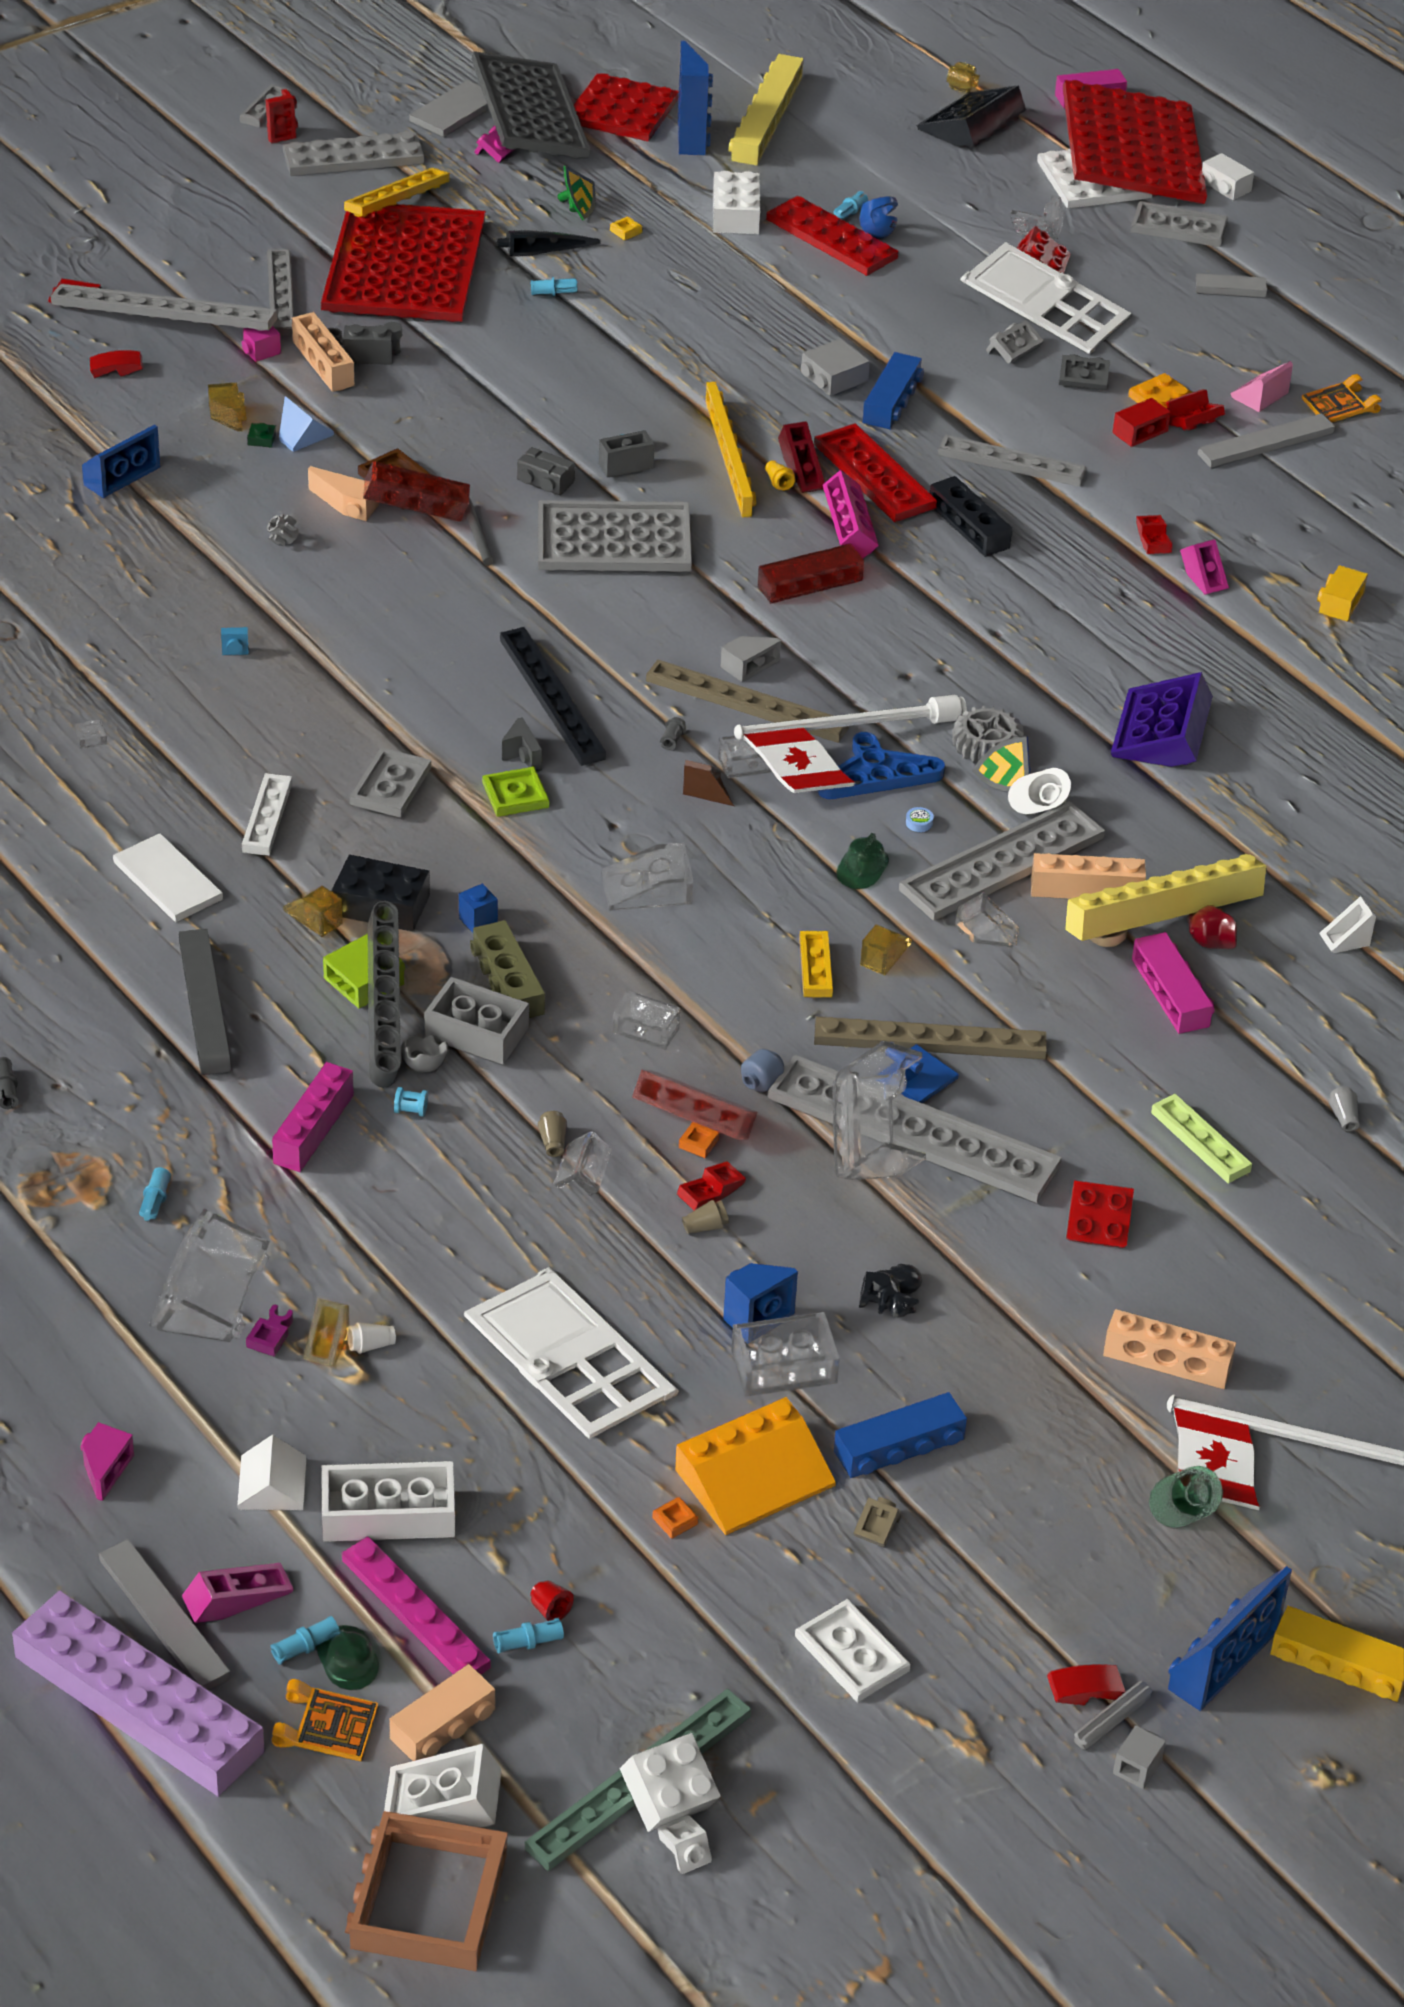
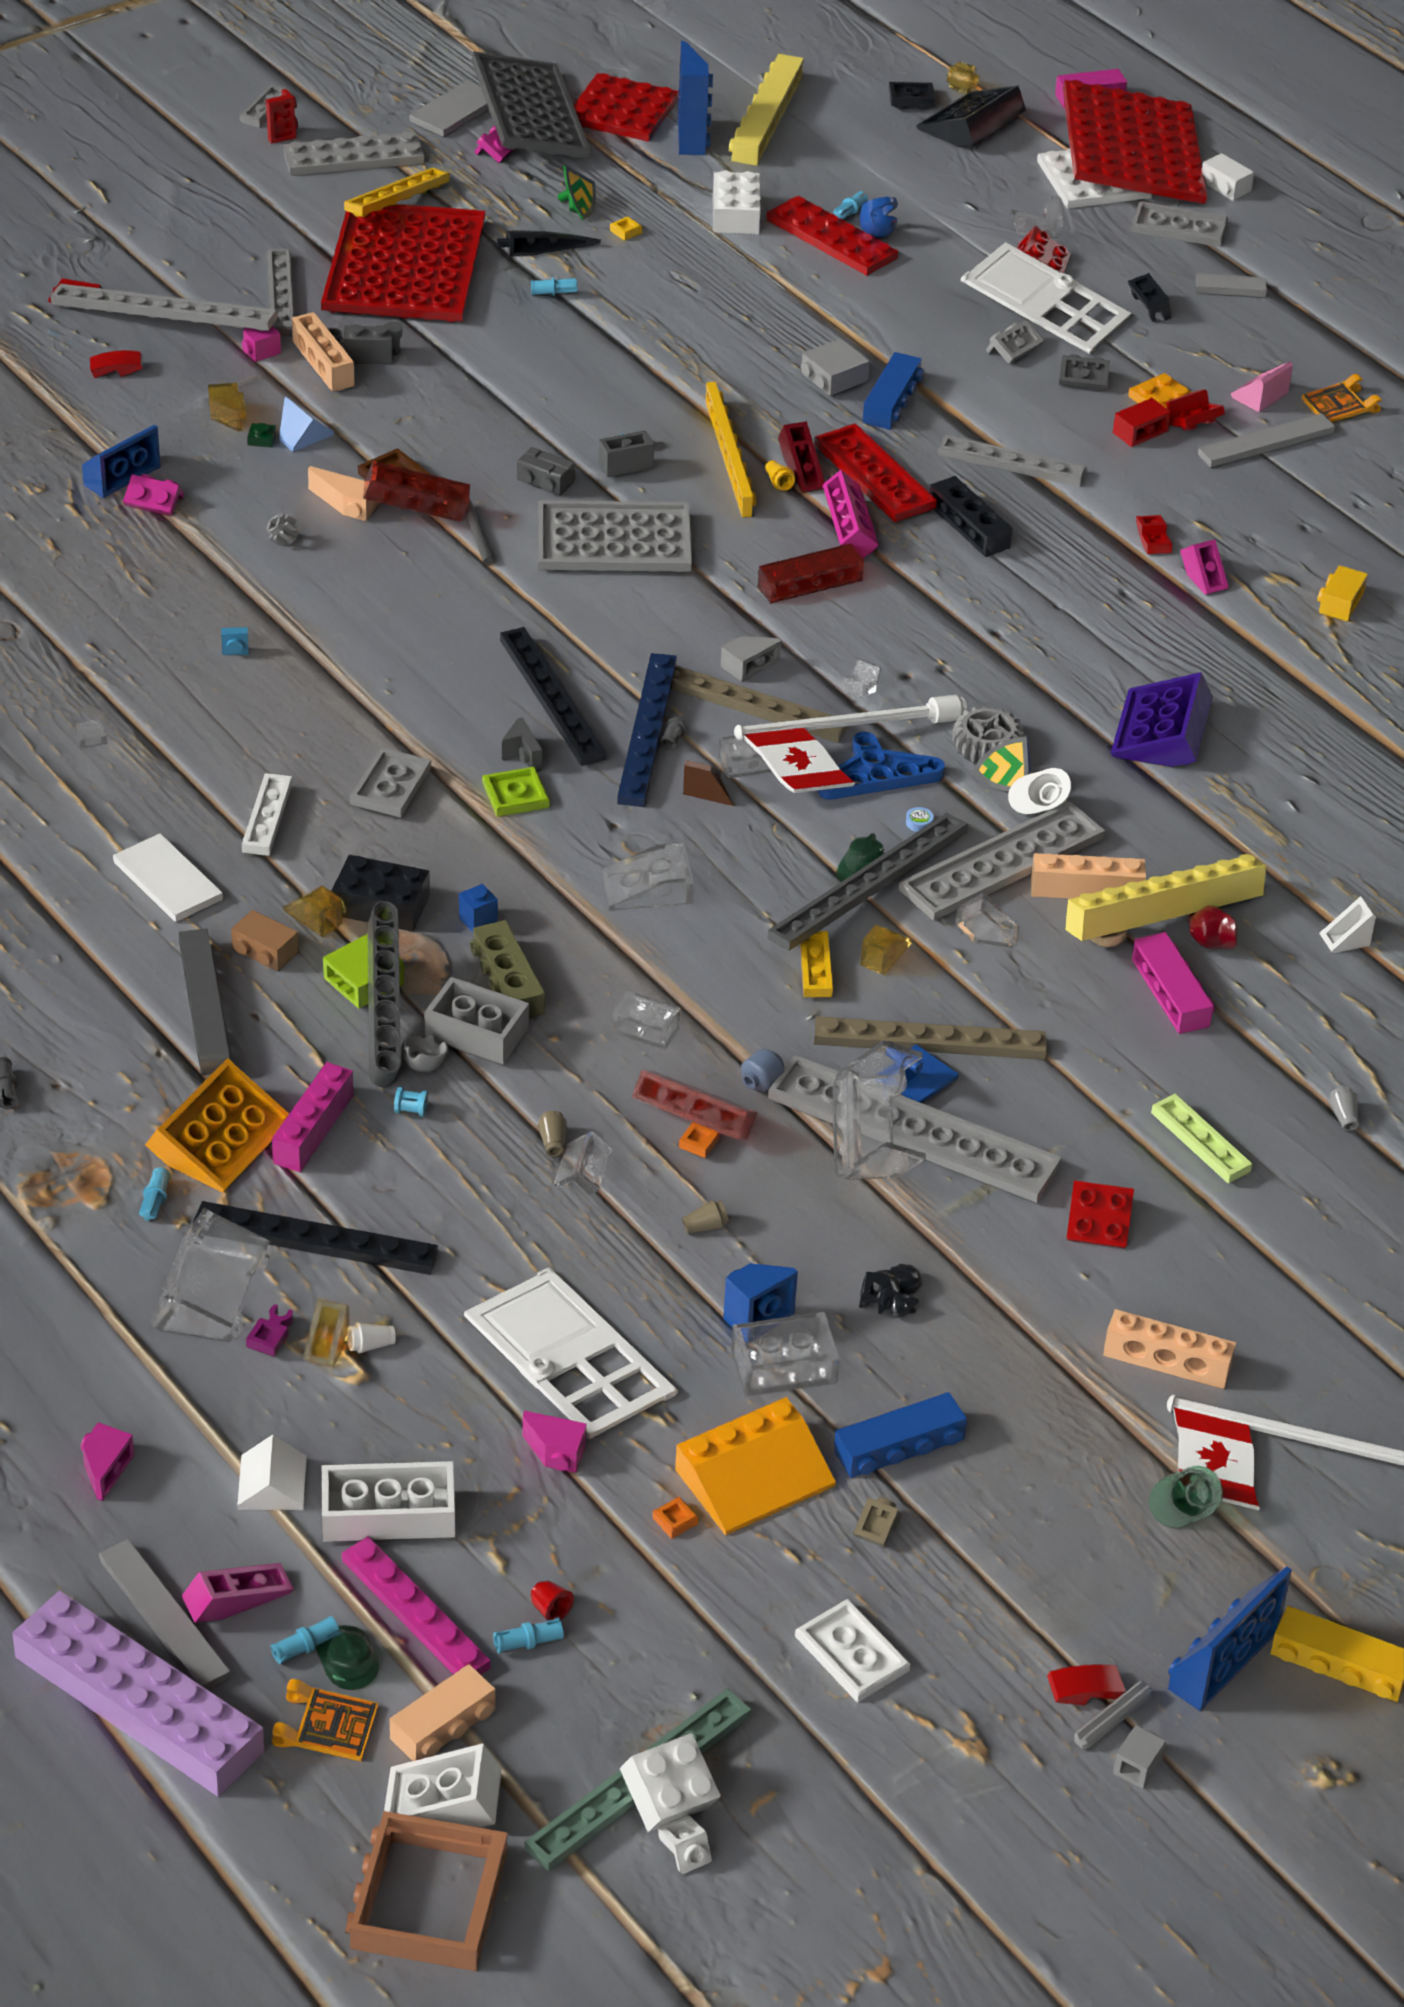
red slope [677,1161,746,1210] -> none
none -> dark pink bracket [123,474,184,516]
none -> light orange slope [145,1058,289,1193]
none -> black plate [193,1201,438,1275]
none -> medium nougat brick [231,910,299,971]
none -> dark pink slope [523,1411,587,1473]
none -> dark blue plate [617,653,677,807]
none -> dark grey plate [768,813,968,951]
none -> clear bracket [840,659,882,698]
none -> black plate [888,82,936,110]
none -> black hinge [1128,273,1171,322]

